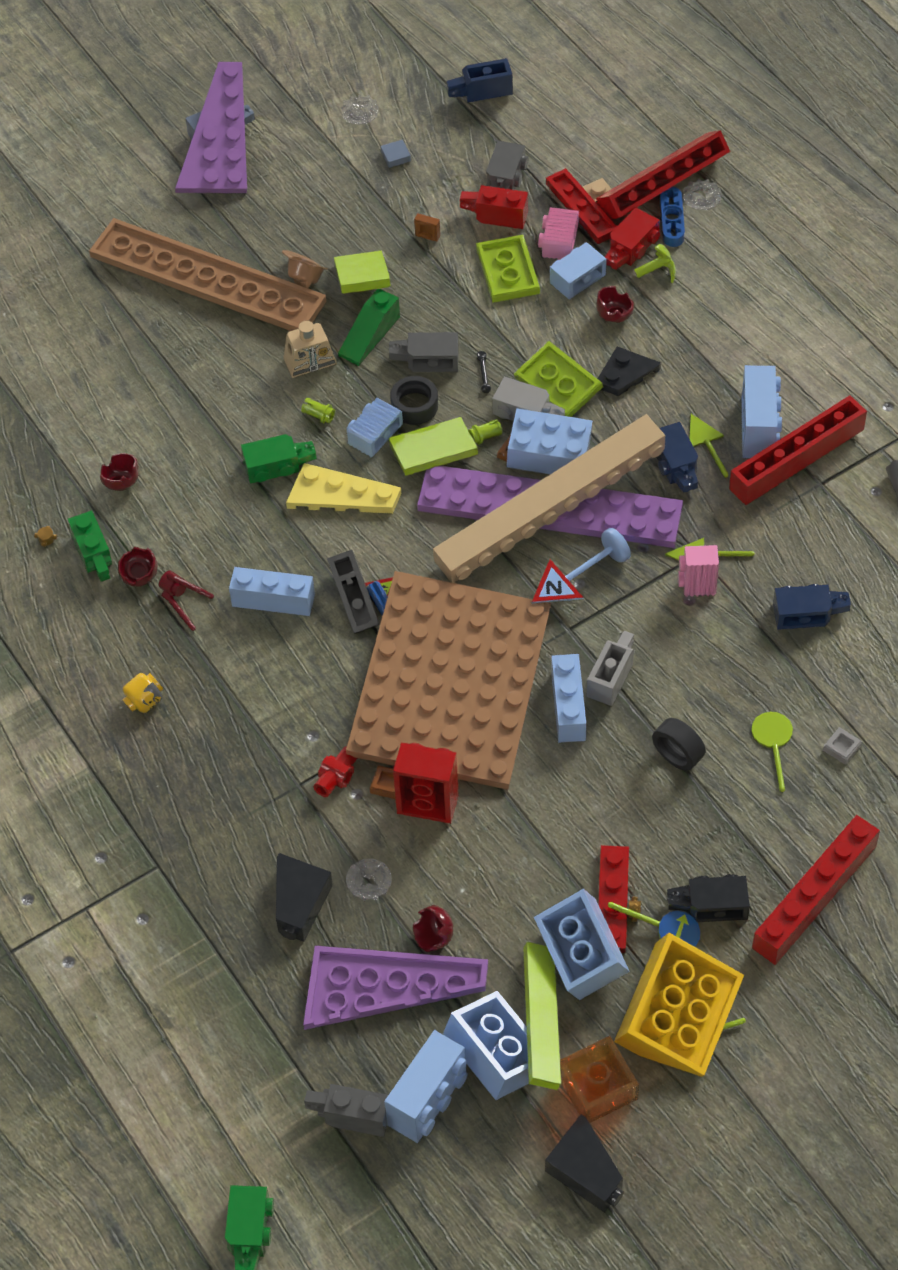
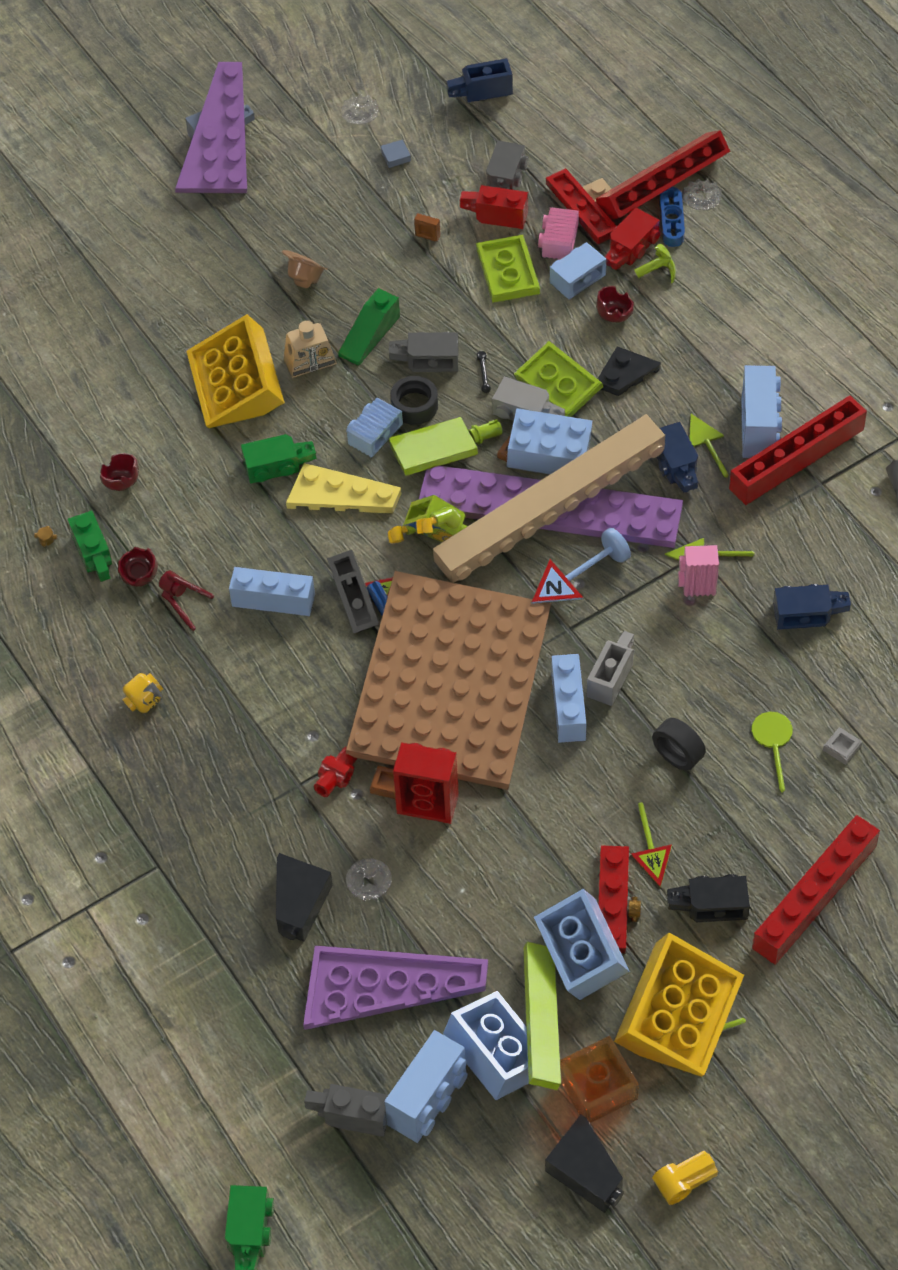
medium nougat plate [89,218,327,331] -> none
lime pin [301,398,335,424] -> none
lime tile [334,250,391,294] -> none
dark red hair [413,905,454,952] -> none
blue piece [608,902,700,947] -> none
none -> yellow slope [186,314,285,428]
none -> lime torso [388,495,468,544]
none -> piece [631,802,672,888]
none -> yellow piece [652,1150,718,1205]

